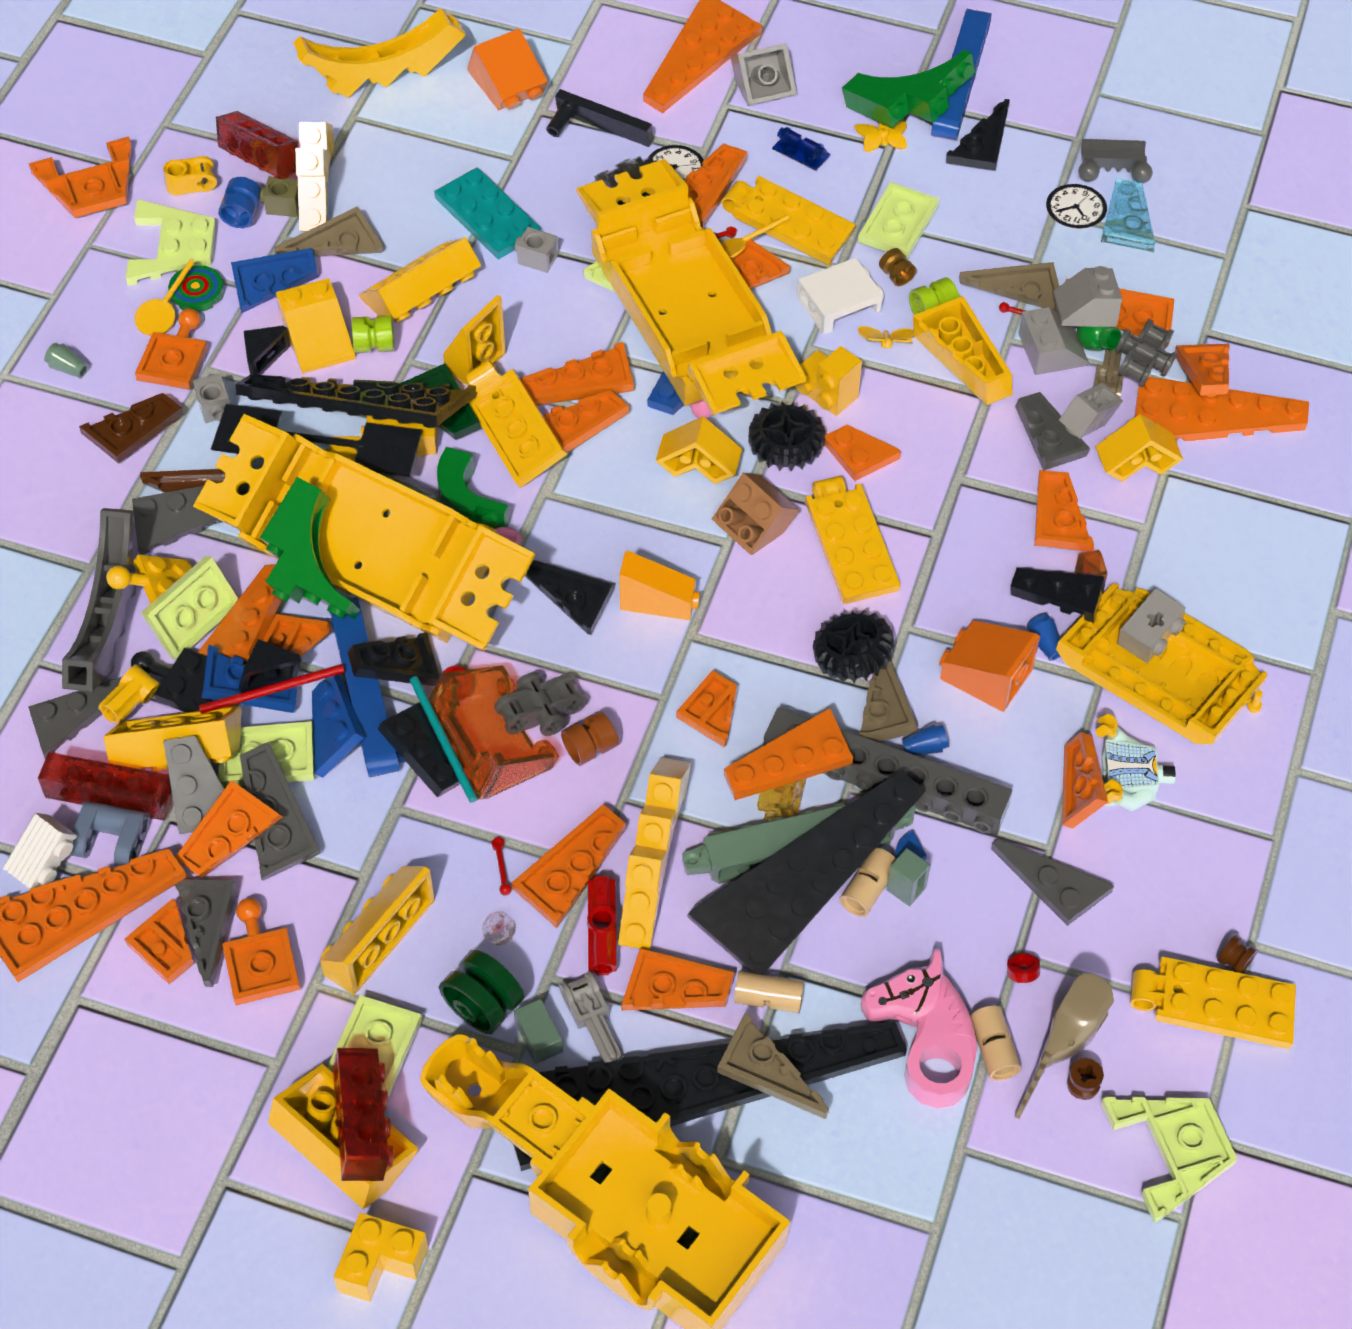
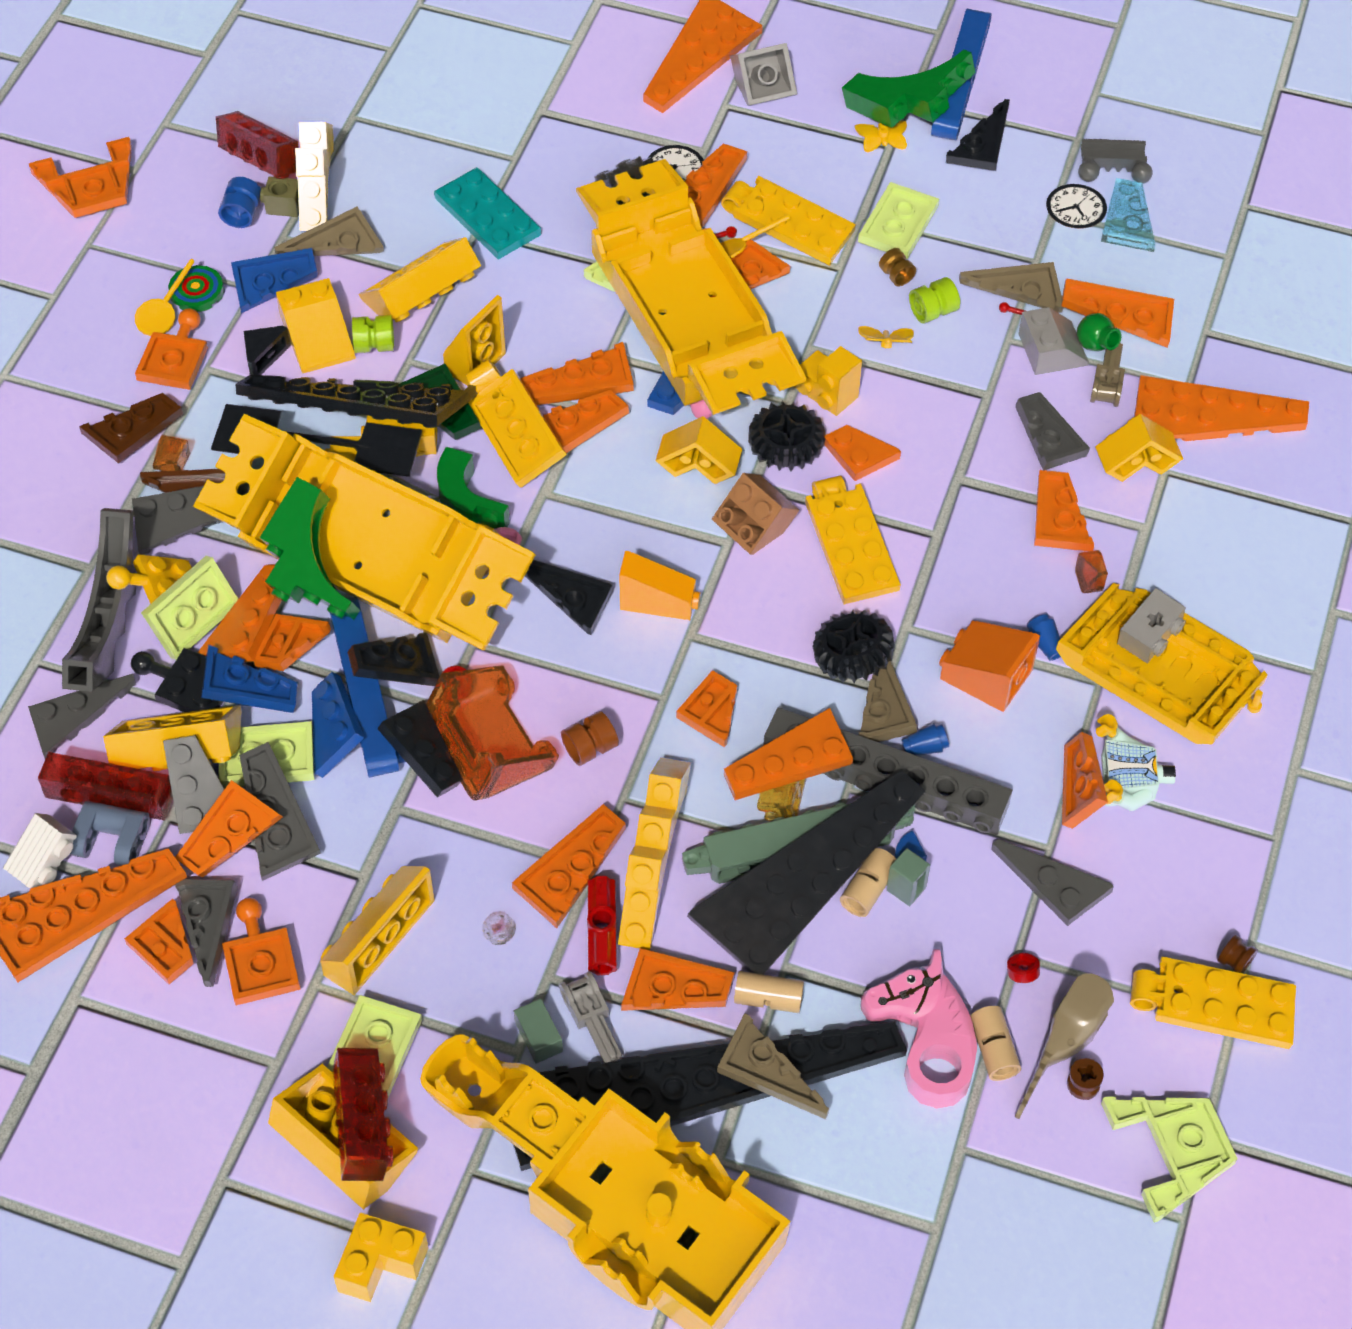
sand green cone [44,342,89,378] -> none
yellow piece [98,664,160,724] -> none
yellowish green wing [126,200,216,285] -> none
yellow piece [163,156,217,195] -> none
light grey brick [193,373,230,423] -> none
red axle [198,664,345,714] -> none
black slope [238,639,302,693] -> none
yellow arch [293,8,466,98] -> none
teal axle [410,676,478,803] -> none
dark green wheel [438,950,524,1034] -> none
orange slope [467,28,548,111] -> none
red hinge [492,837,512,896] -> none
dark grey axle [494,672,588,736] -> none
light grey brick [515,227,559,273] -> none
black piece [546,89,654,147] -> none
clear blue hinge [772,127,831,171] -> none
white panel [797,257,884,335] -> none
yellow wedge [913,296,1012,405] -> none
black wing [1010,568,1105,623] -> none
light grey slope [1053,266,1122,327] -> none
light grey brick [1059,382,1123,439] -> none
dark grey axle [1115,318,1177,387] -> none
orange wing [1175,343,1230,397] -> none
none -> clear orange slope [153,435,191,471]

